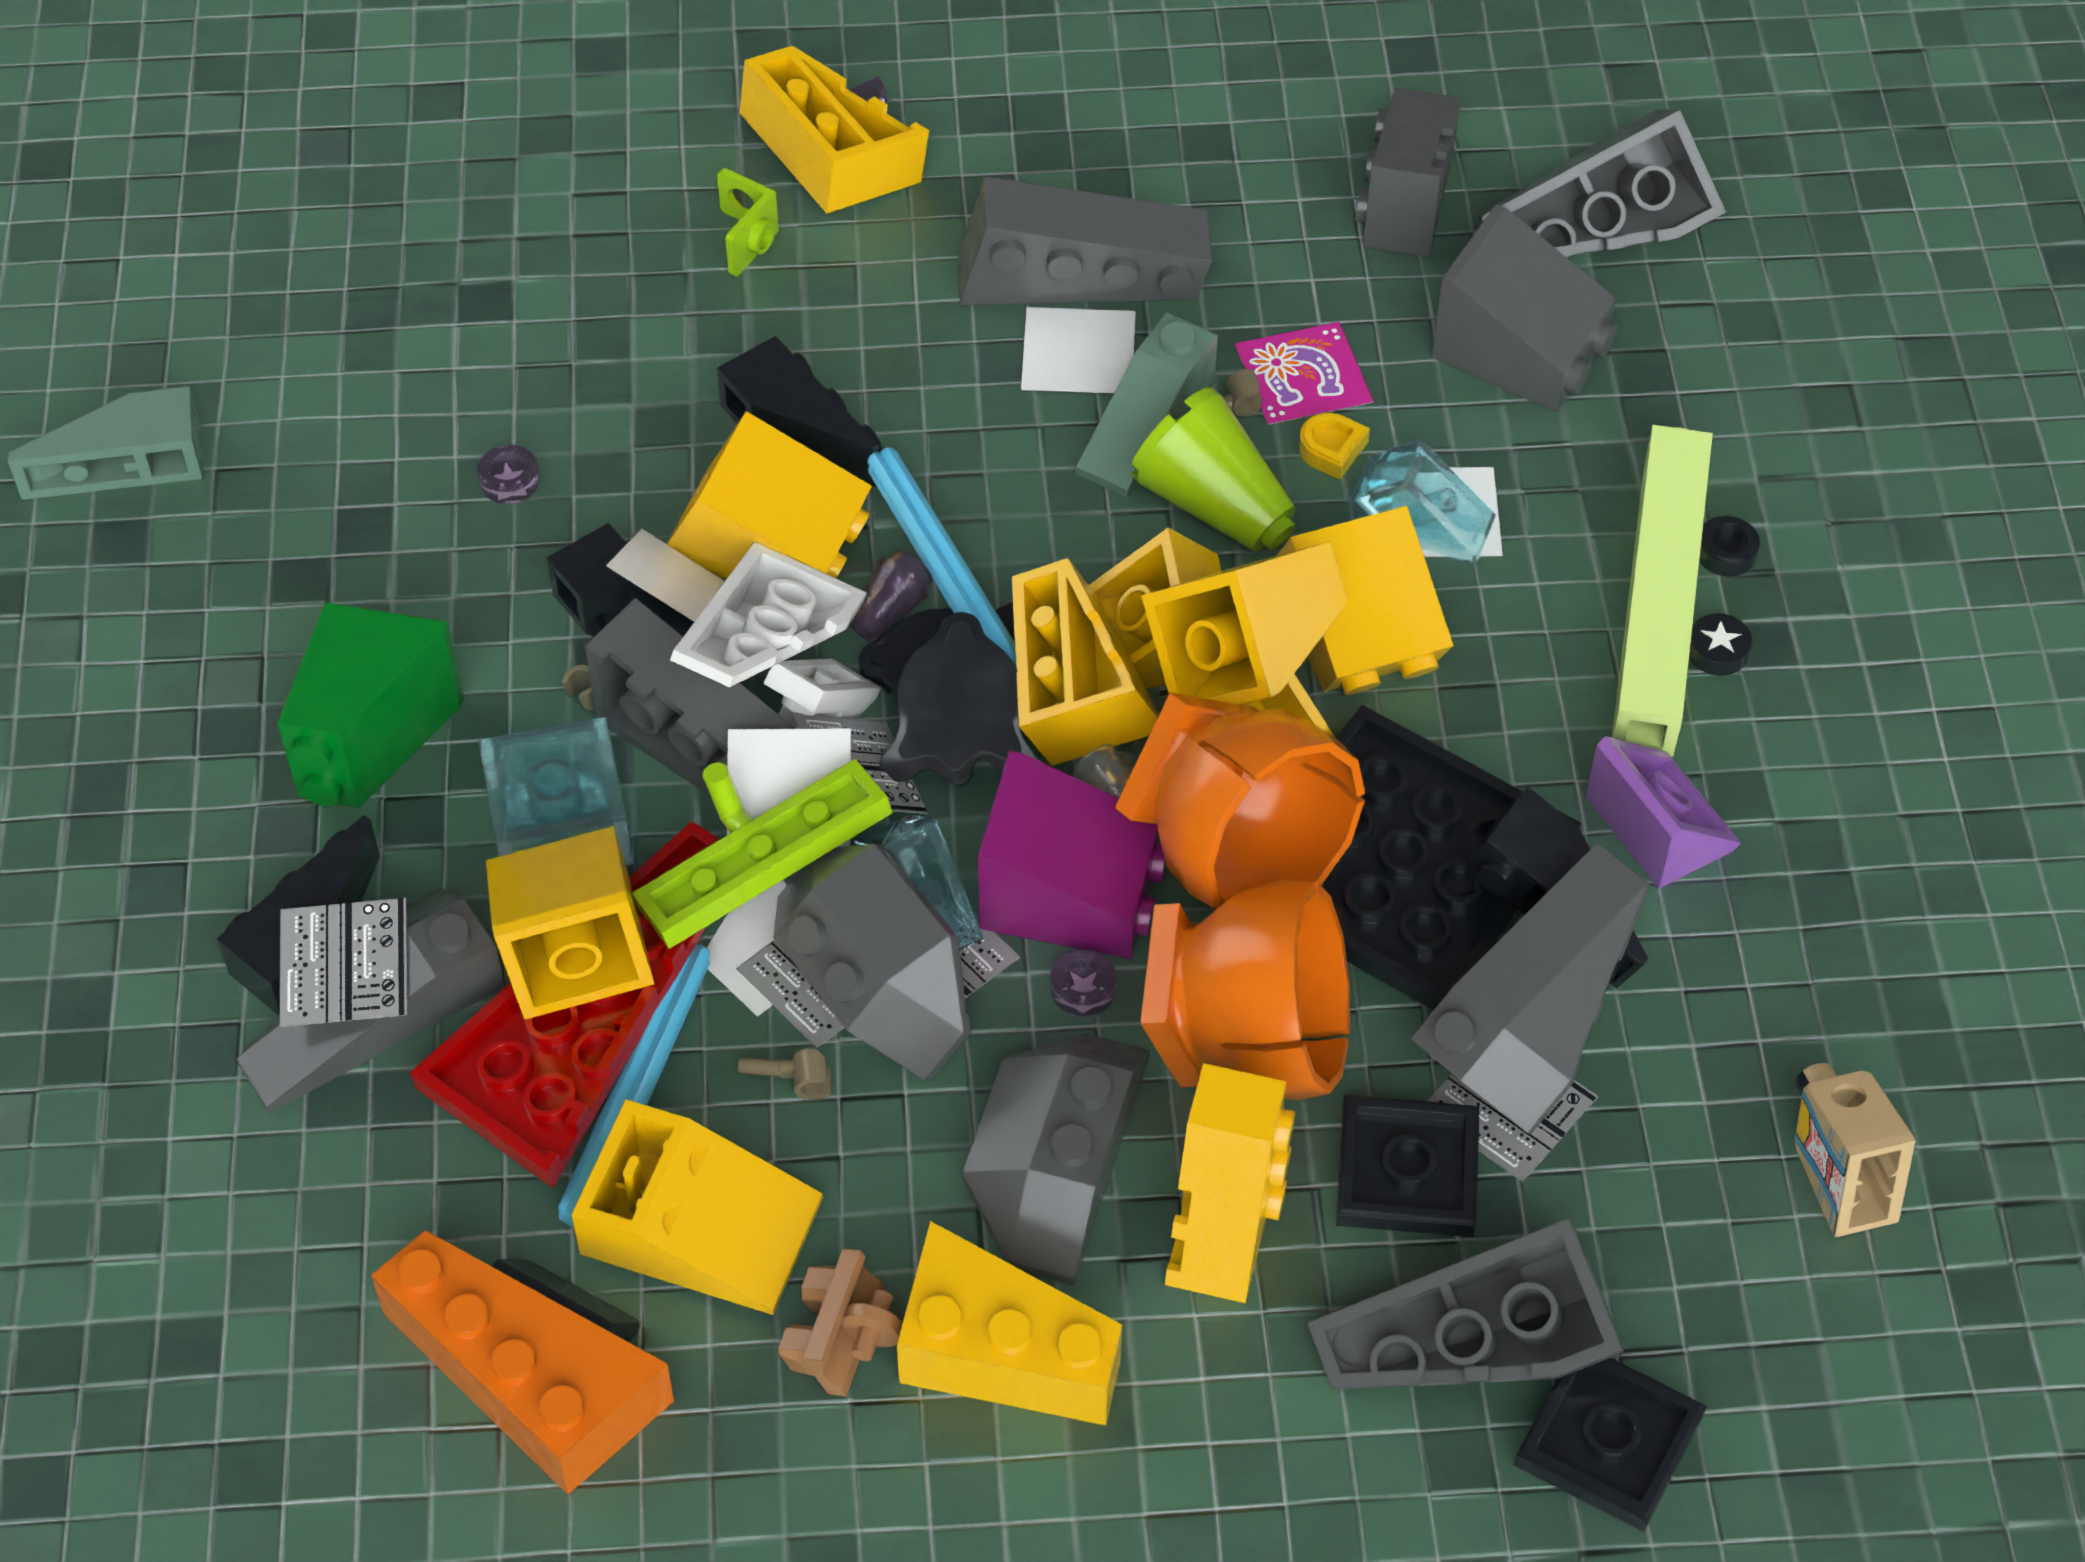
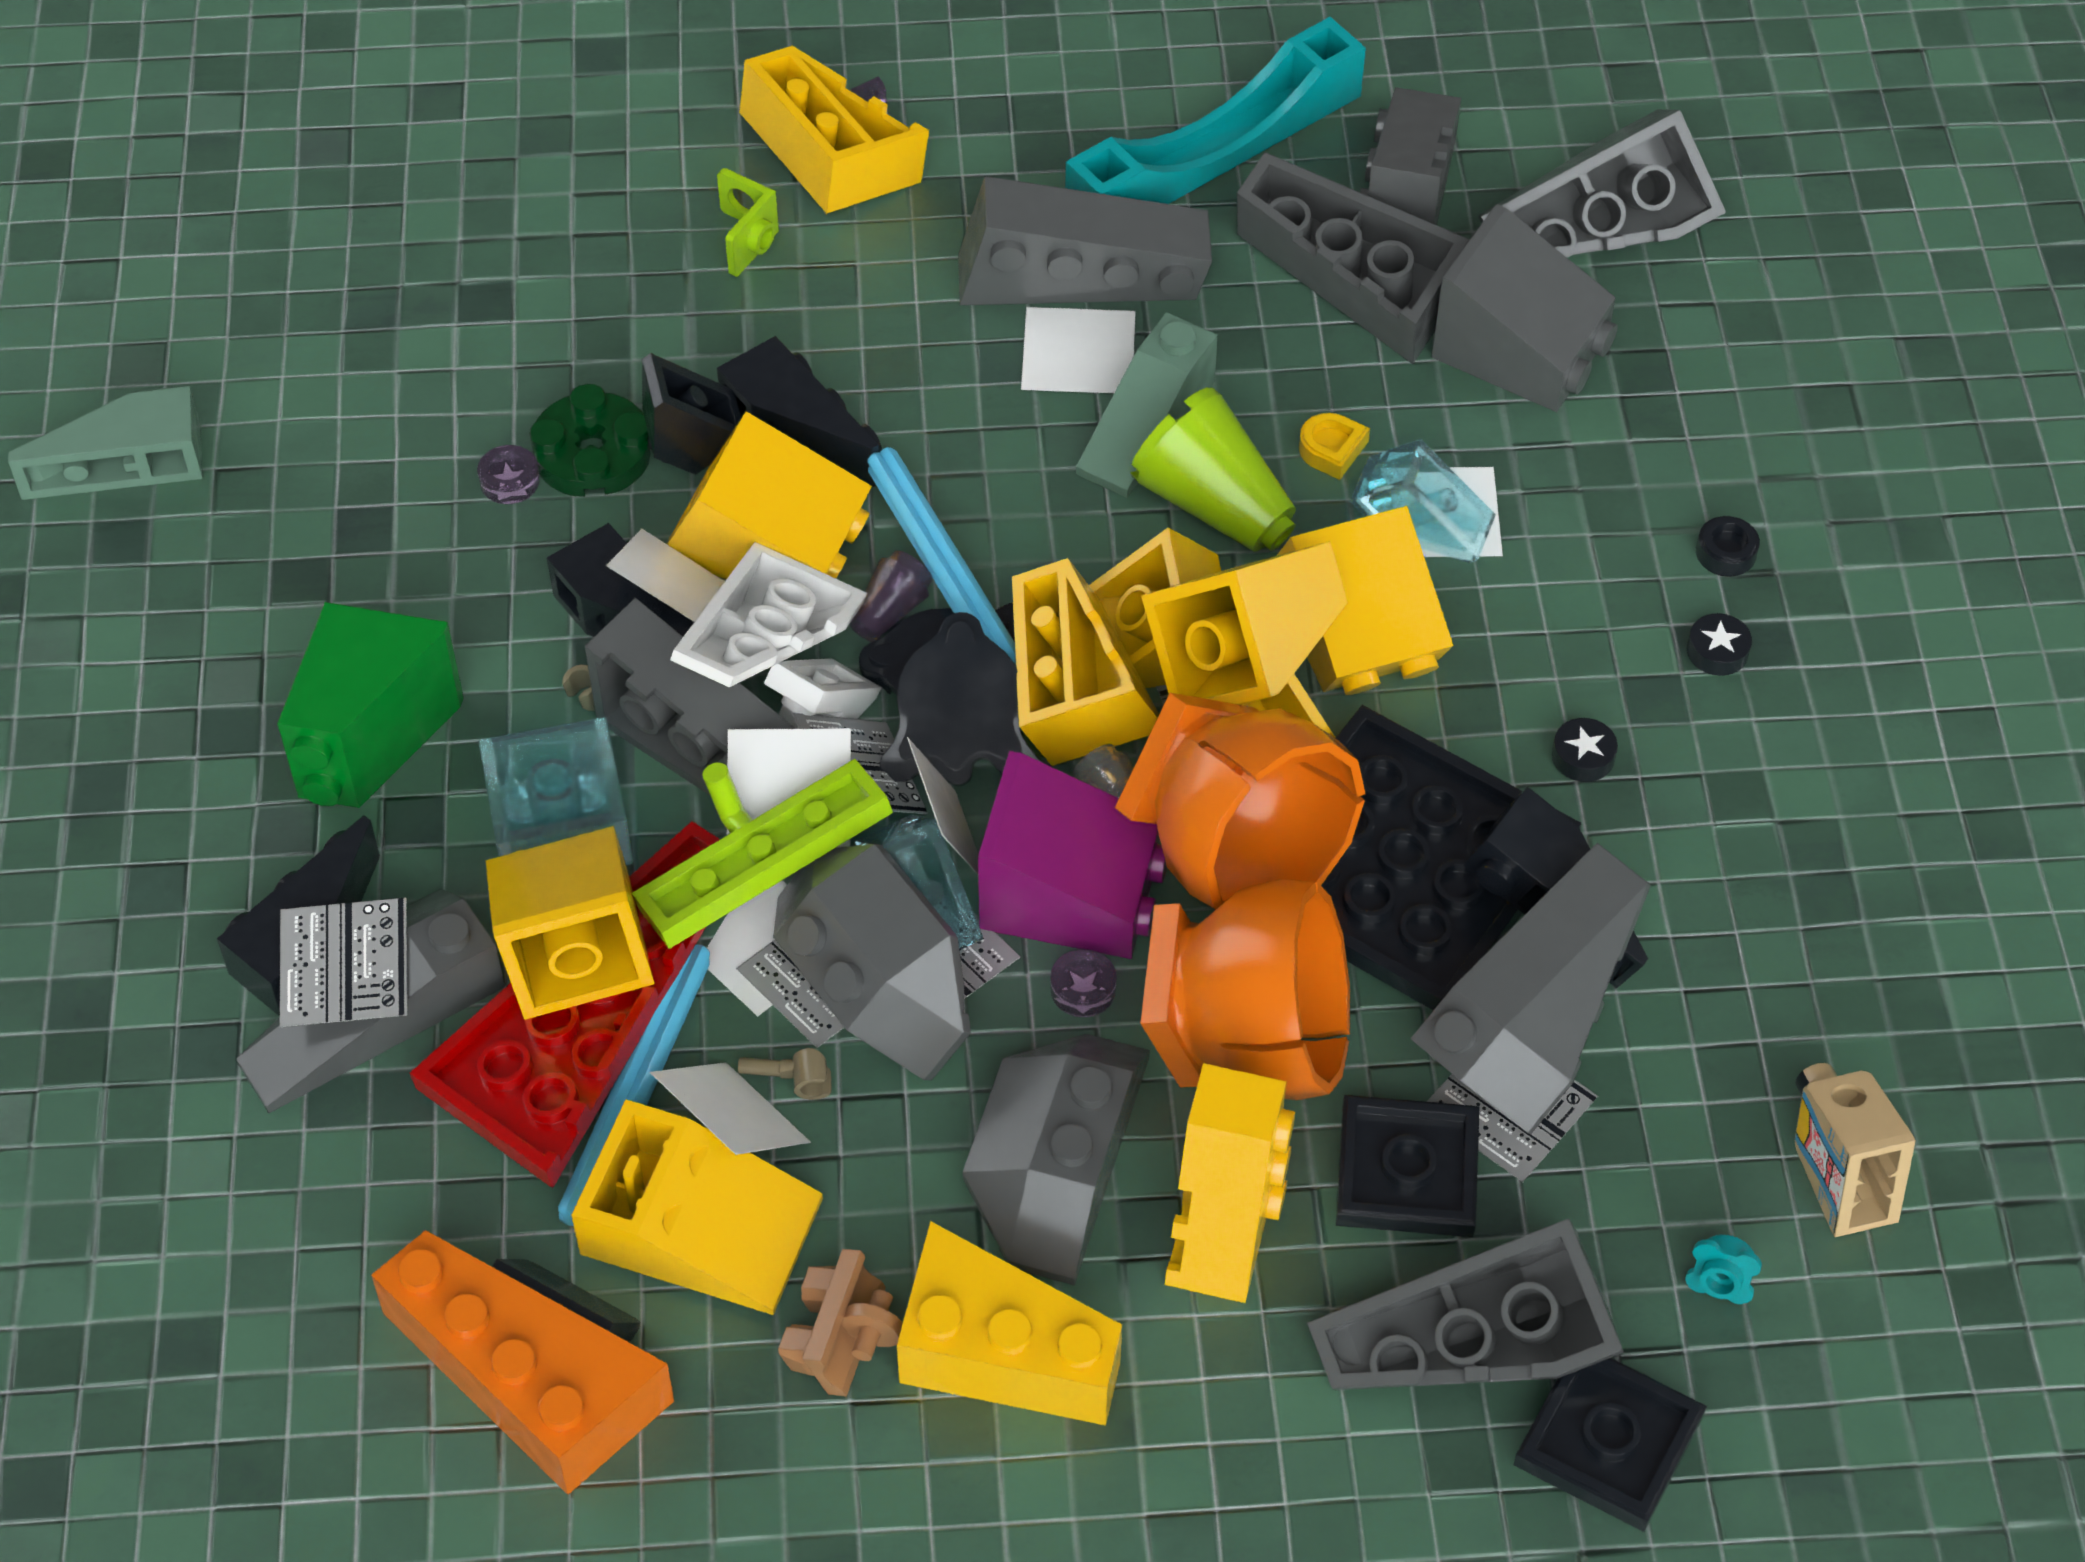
dark tan hand [1223,369,1262,417] -> none
dark pink sticker [1235,322,1374,425] -> none
medium lavender slope [1585,736,1741,889] -> none
yellowish green brick [1612,425,1713,757] -> none
none -> dark green plate [529,384,651,497]
none -> black slope [642,353,741,475]
none -> white sticker [649,1062,811,1155]
none -> white sticker [907,737,978,874]
none -> teal arch [1065,17,1366,204]
none -> dark grey wedge [1237,152,1470,364]
none -> black tile [1552,718,1618,782]
none -> teal plate [1685,1235,1762,1304]

